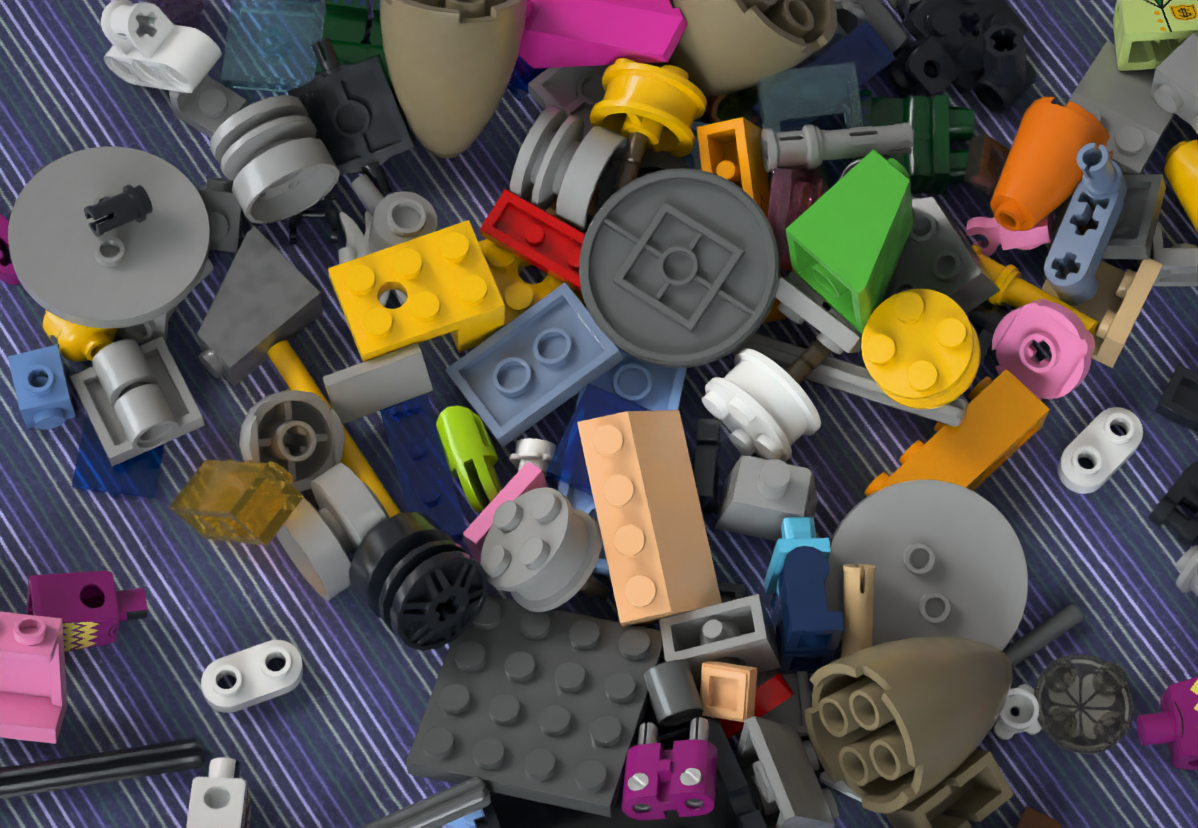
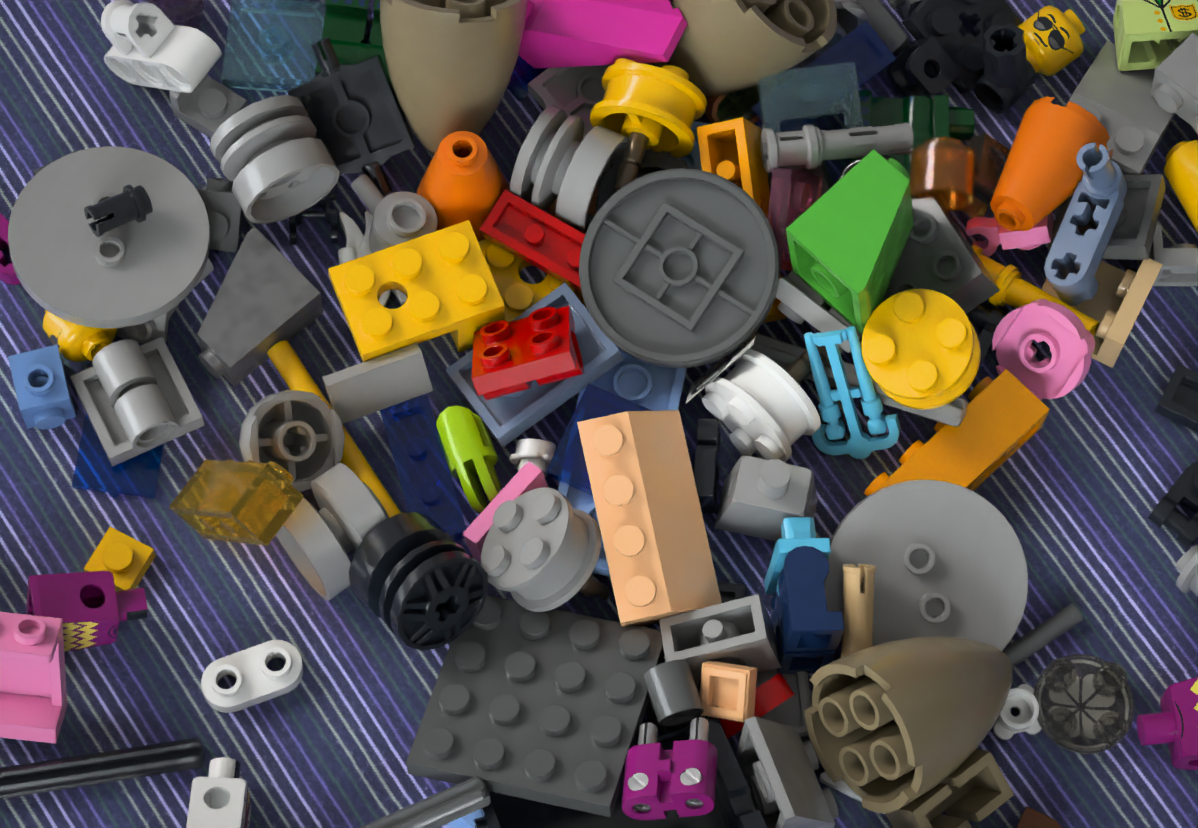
white plate [1058,407,1143,494] -> none
none -> yellow plate [84,527,156,591]
none -> orange cone [416,131,510,242]
none -> red plate [471,306,584,400]
none -> white sticker [686,333,756,403]
none -> medium azure piece [804,326,900,459]
none -> clear orange piece [910,137,987,218]
none -> yellow head [1018,5,1086,76]

